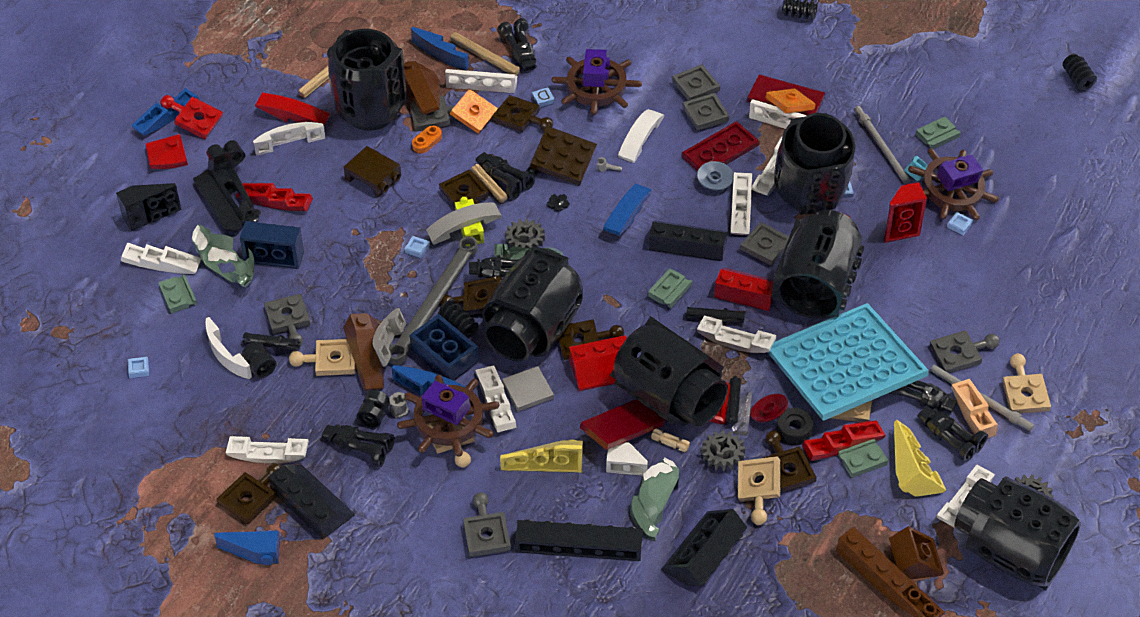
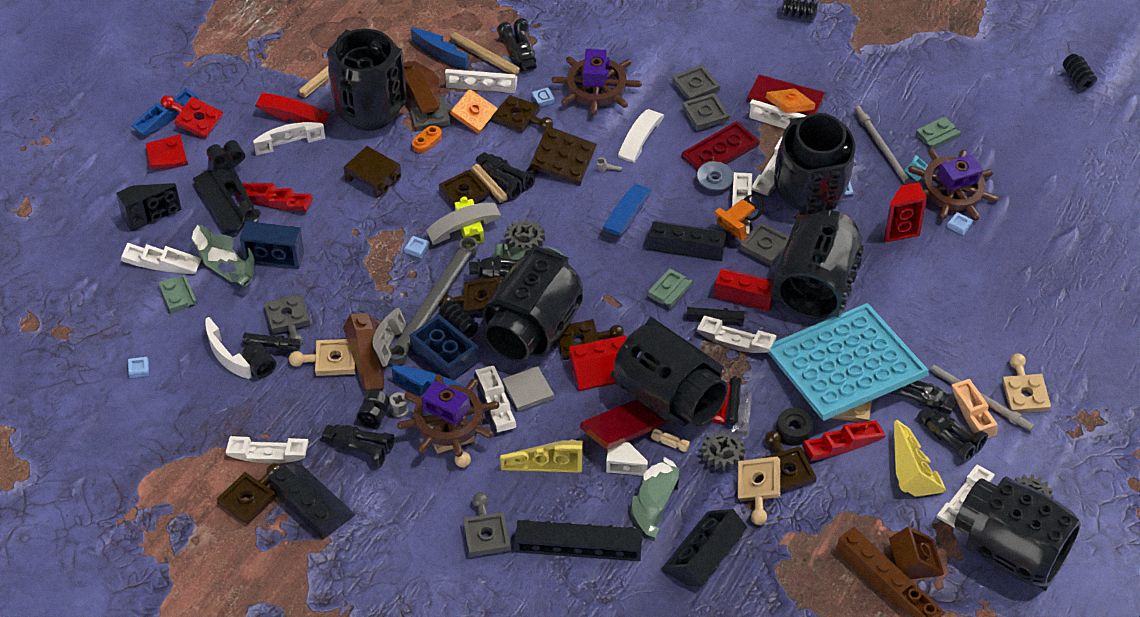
blue slope [215,531,280,565] -> none
black plant [547,194,570,211] -> none
dark red dish [750,394,788,422] -> none
sand green plate [838,438,888,478] -> none
dark grey plate [930,330,1000,373] -> none
none -> orange piece [714,195,763,241]

